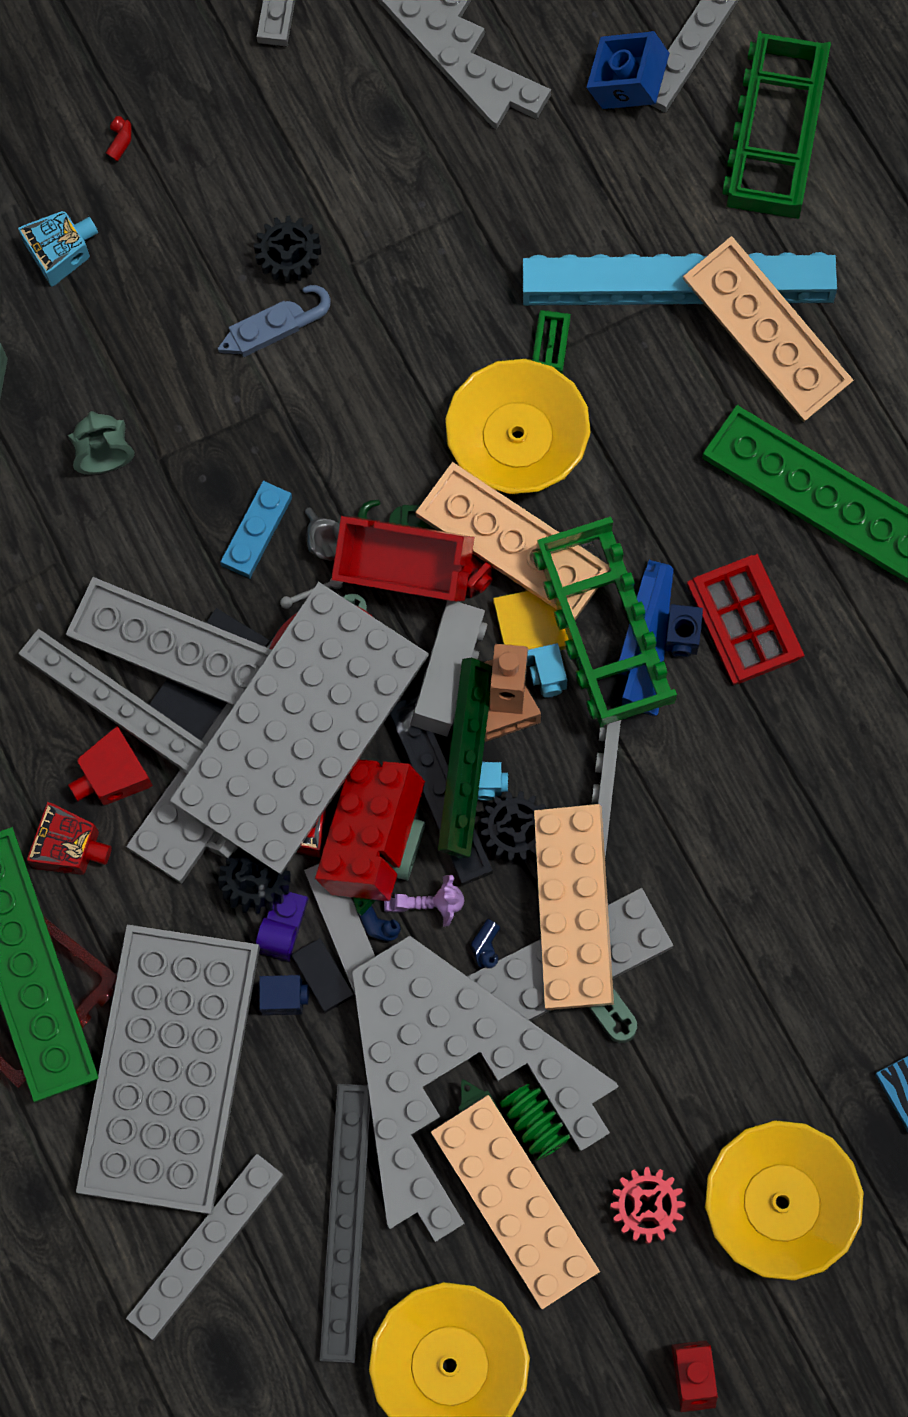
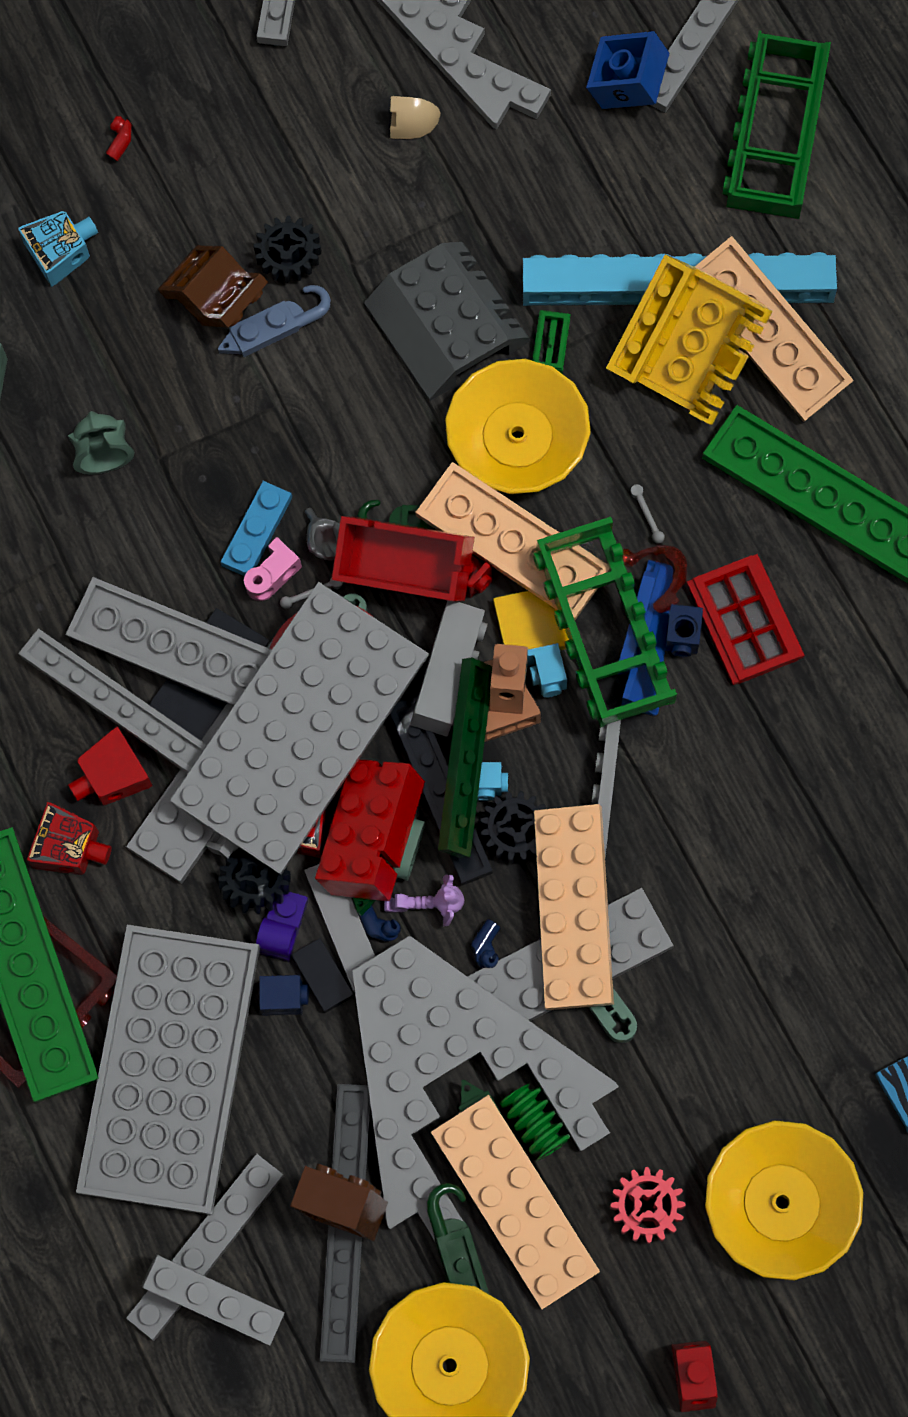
none -> light grey brick [141,1254,284,1345]
none -> reddish brown bracket [158,245,268,328]
none -> bright pink leg [244,537,302,601]
none -> reddish brown brick [290,1164,388,1242]
none -> dark grey slope [364,242,530,401]
none -> tan brick [390,96,441,139]
none -> dark green plate [426,1183,489,1294]
none -> yellow slope [606,254,773,425]
none -> clear red helmet [623,545,687,613]
none -> light grey hinge [630,484,665,543]

